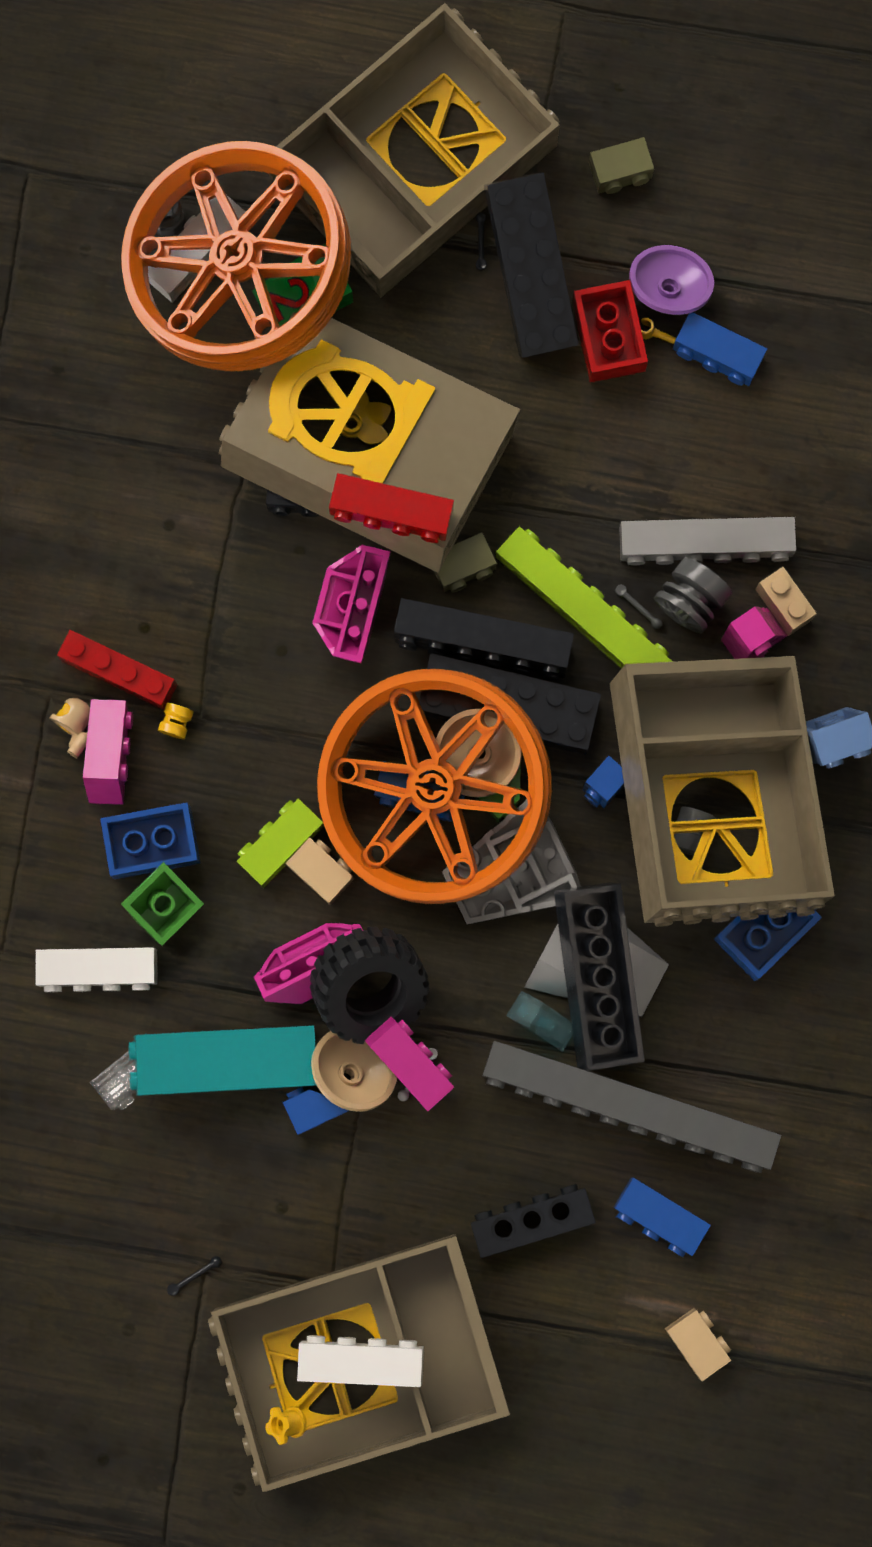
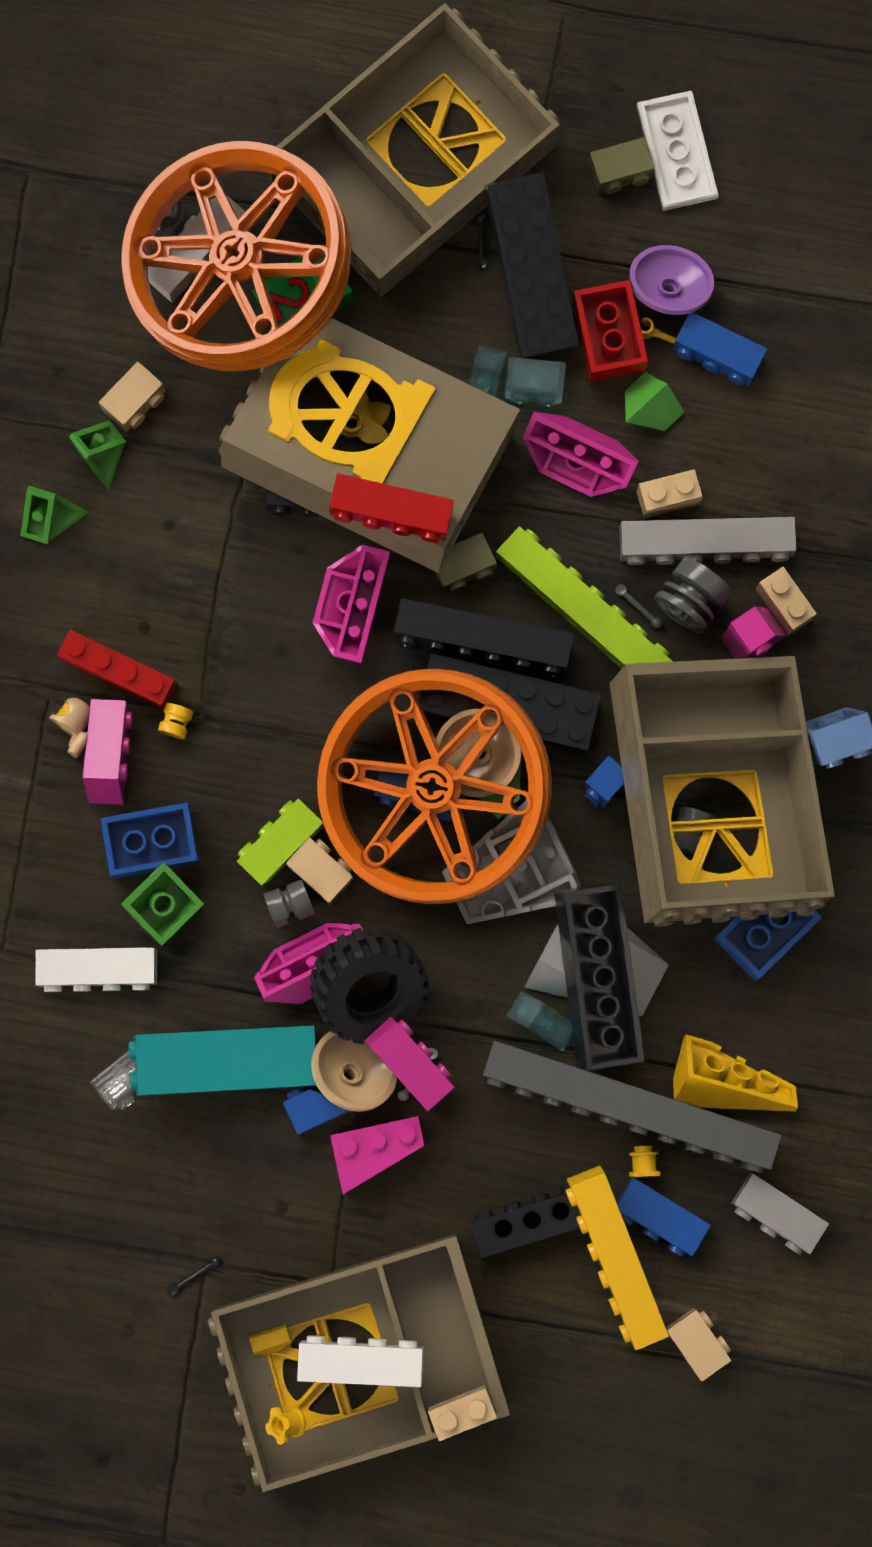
none -> bright green slope [20,486,89,544]
none -> bright green slope [69,420,126,491]
none -> tan brick [98,361,166,432]
none -> yellow piece [248,1324,292,1356]
none -> dark grey wheel [263,879,315,929]
none -> dark pink wedge [330,1116,425,1194]
none -> tan brick [428,1385,497,1441]
none -> clear light blue slope [469,345,507,398]
none -> clear light blue brick [505,357,566,407]
none -> dark pink wedge [522,412,639,497]
none -> yellow brick [565,1165,669,1350]
none -> bright green slope [625,372,685,432]
none -> yellow brick [629,1145,661,1177]
none -> tan brick [636,469,702,519]
none -> white tile [637,90,719,211]
none -> yellow wedge [673,1034,798,1112]
none -> light grey brick [731,1173,829,1255]

